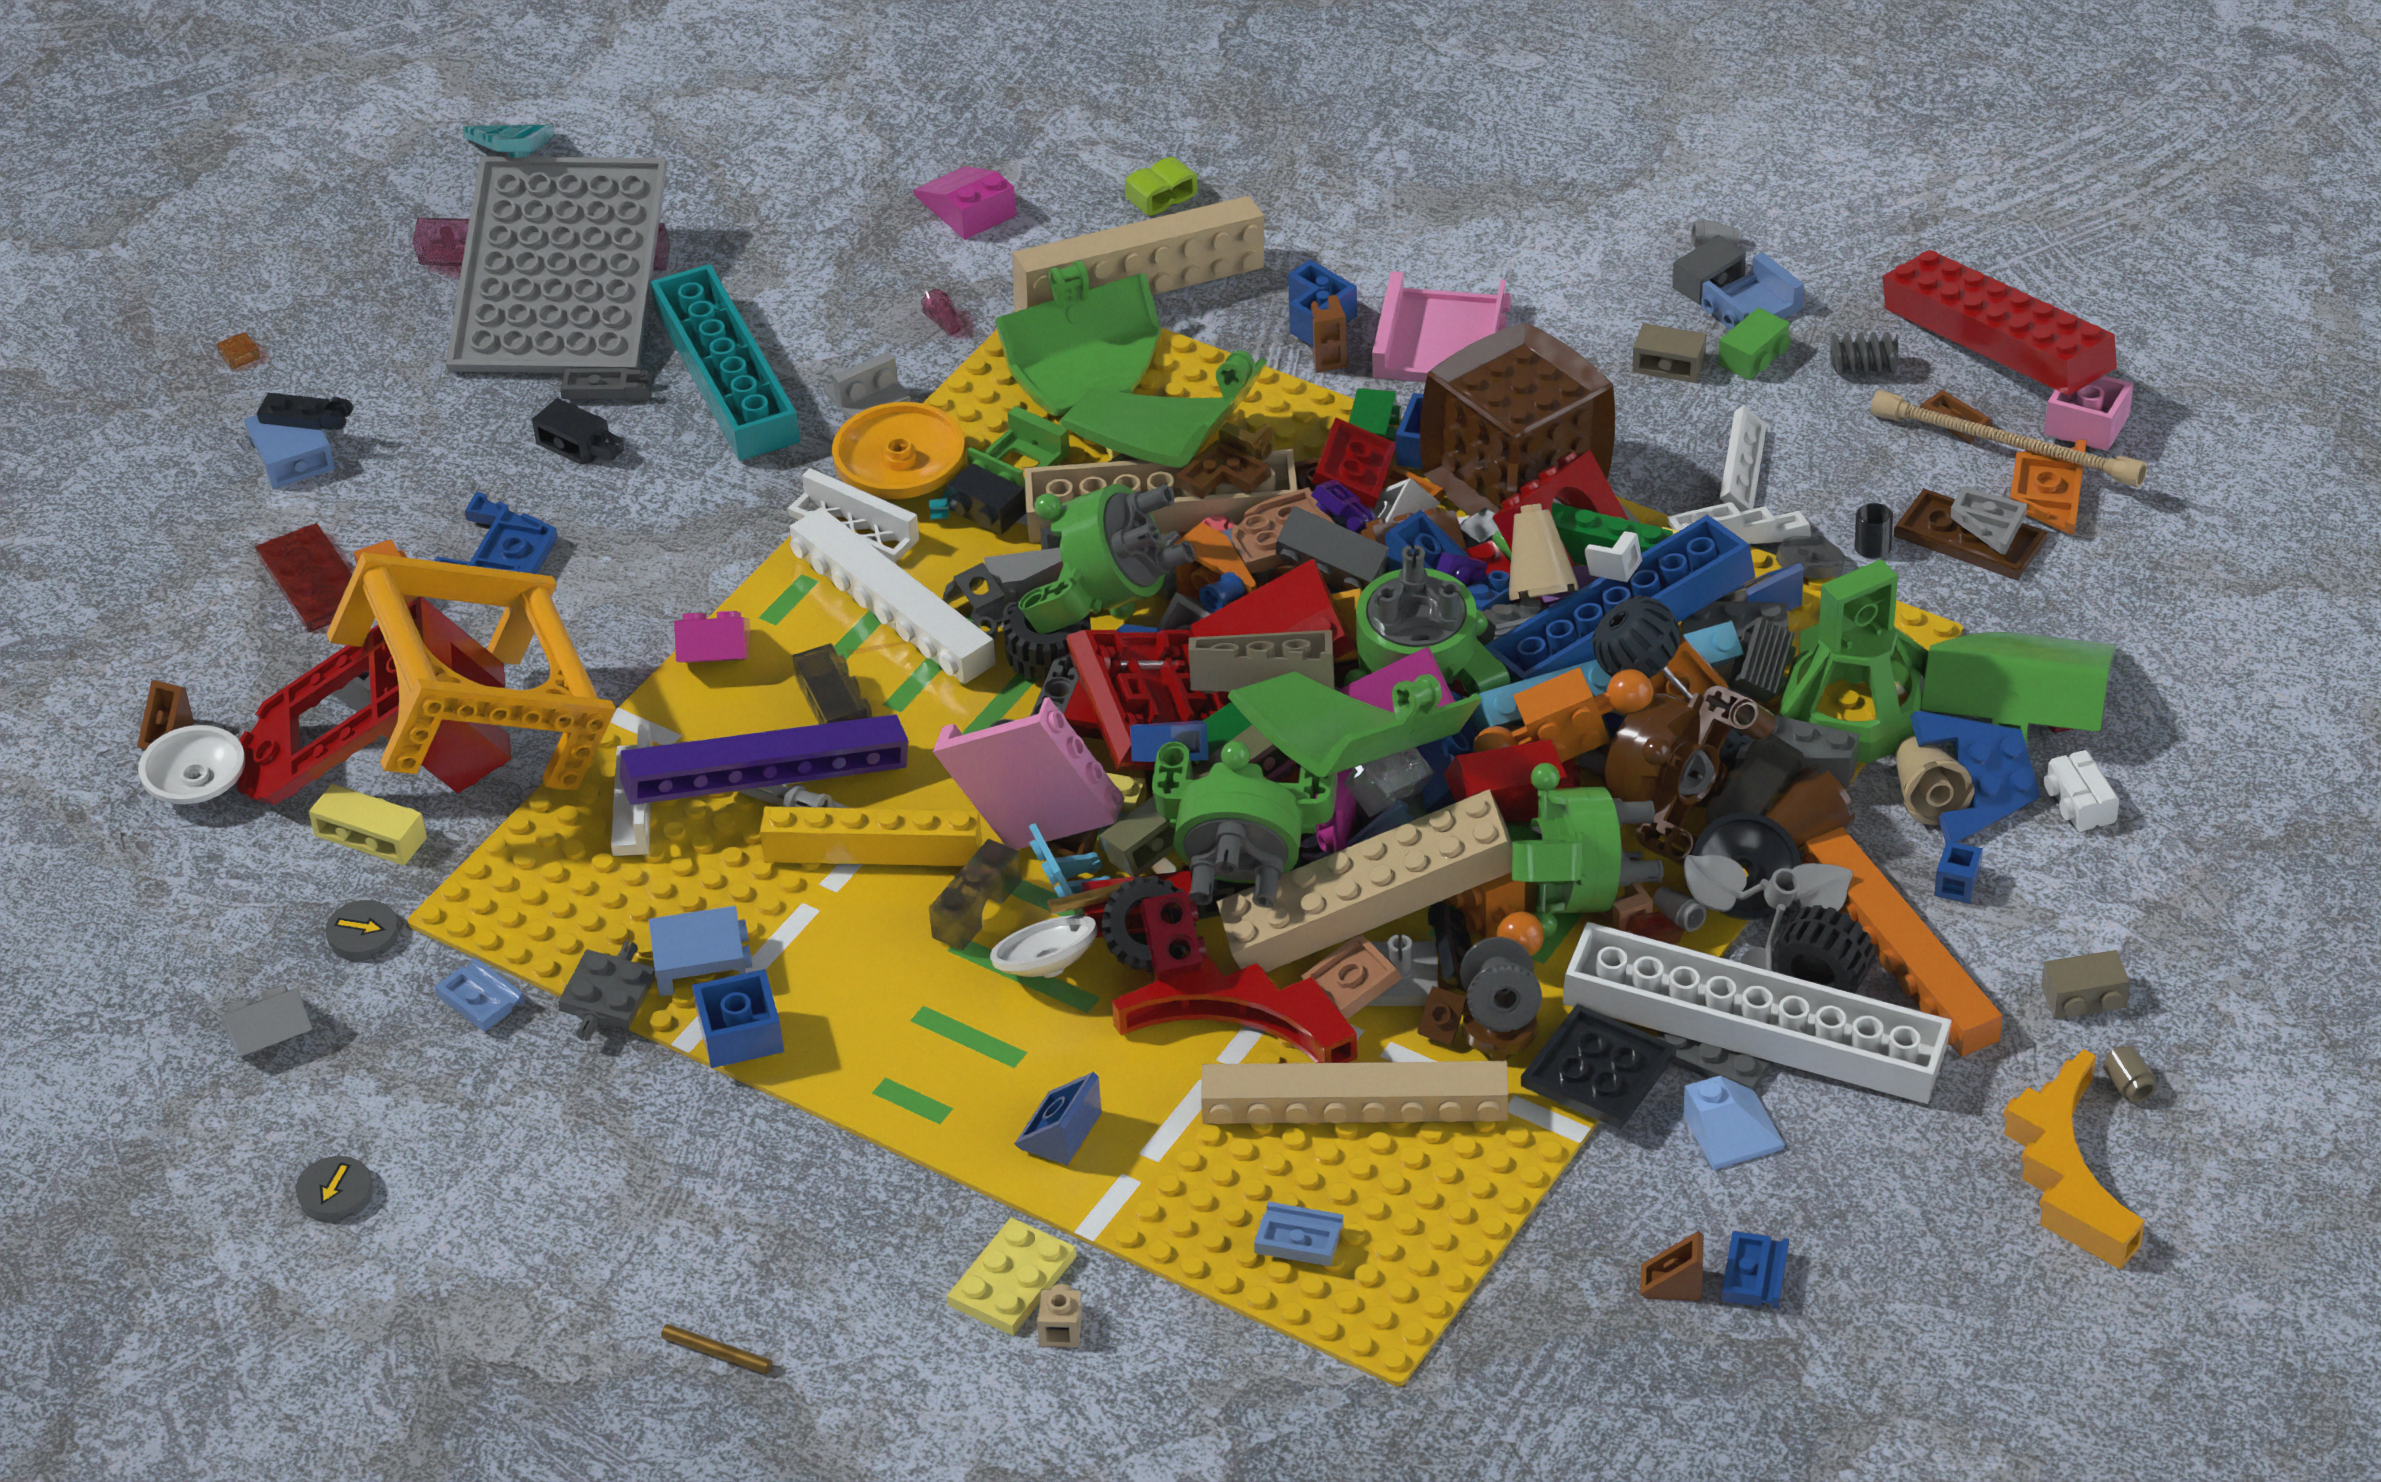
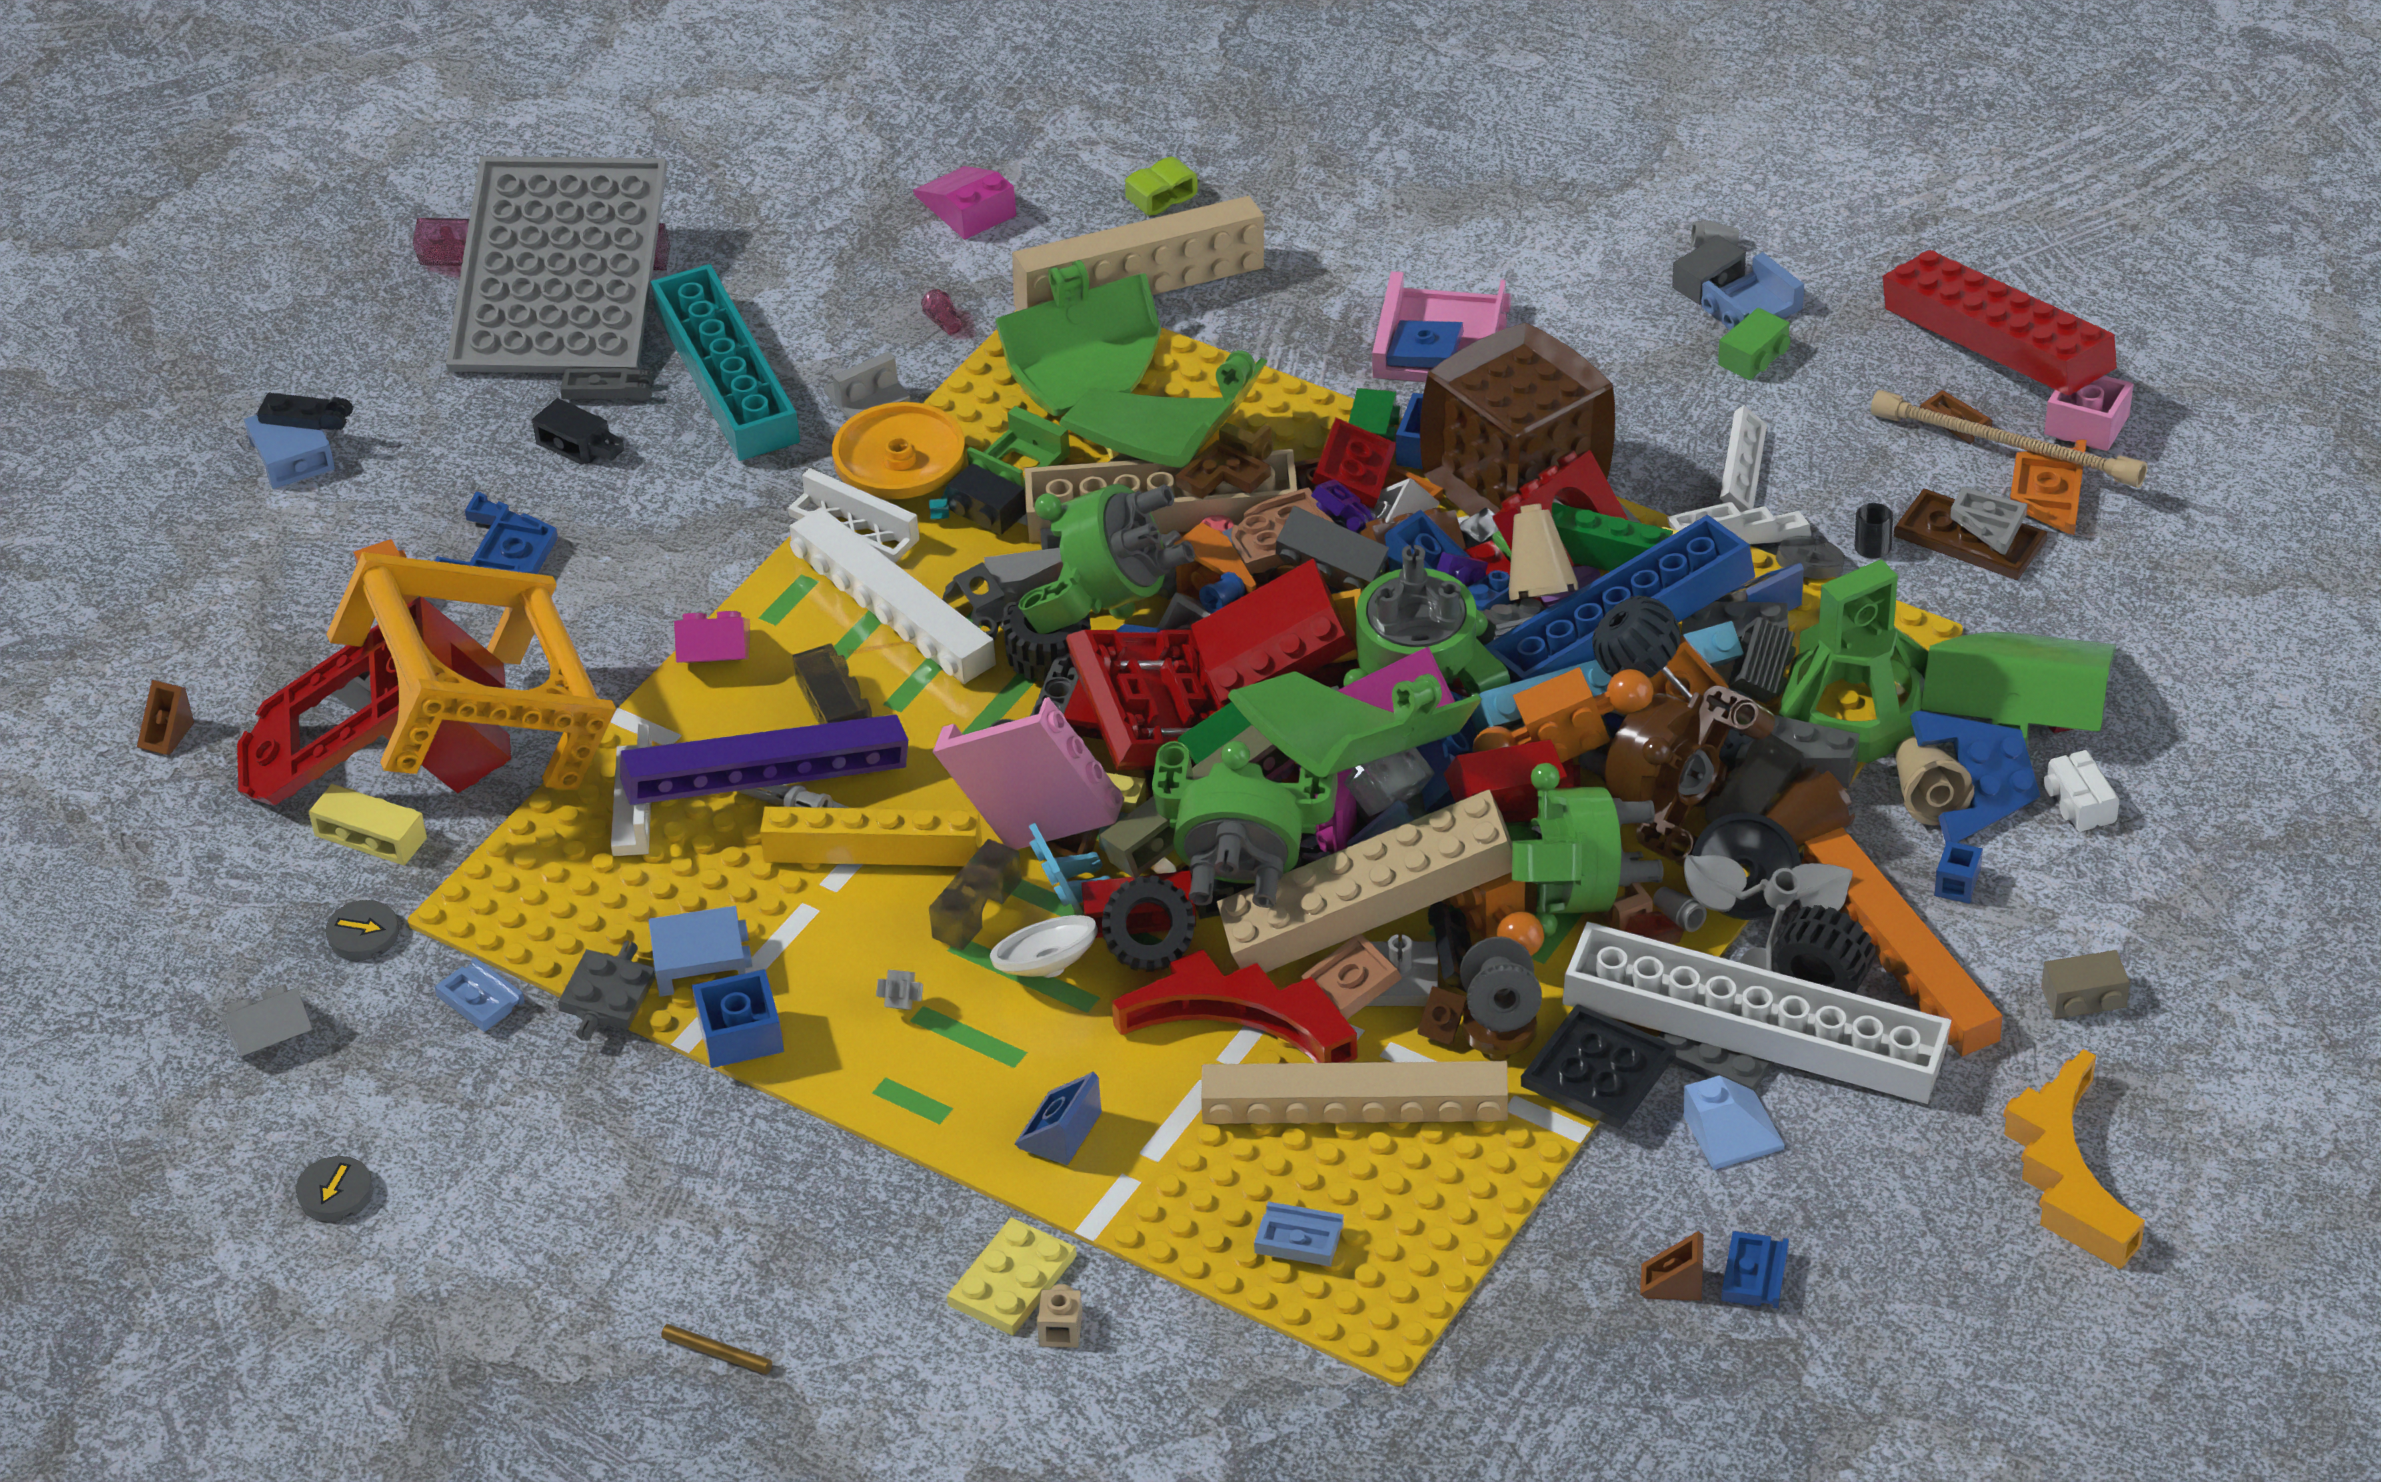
white dish [138,725,245,805] -> none
clear orange plate [216,332,261,370] -> none
clear red plate [255,522,352,633] -> none
teal wing [463,124,555,158] -> none
pearl gold bar [1048,876,1151,915] -> none
blue slope [1130,720,1209,762] -> none
dark red brick [1140,891,1207,979] -> none
dark tan wedge [1188,630,1335,694] -> none
blue brick [1288,259,1358,346] -> none
dark orange hinge [1311,295,1347,373] -> none
white panel [1585,531,1642,582] -> none
dark tan brick [1633,323,1707,383] -> none
dark grey piece [1830,332,1898,374] -> none
dark tan brick [2103,1046,2157,1103] -> none
none -> light grey gear [876,970,923,1010]
none -> blue plate [1387,320,1464,367]

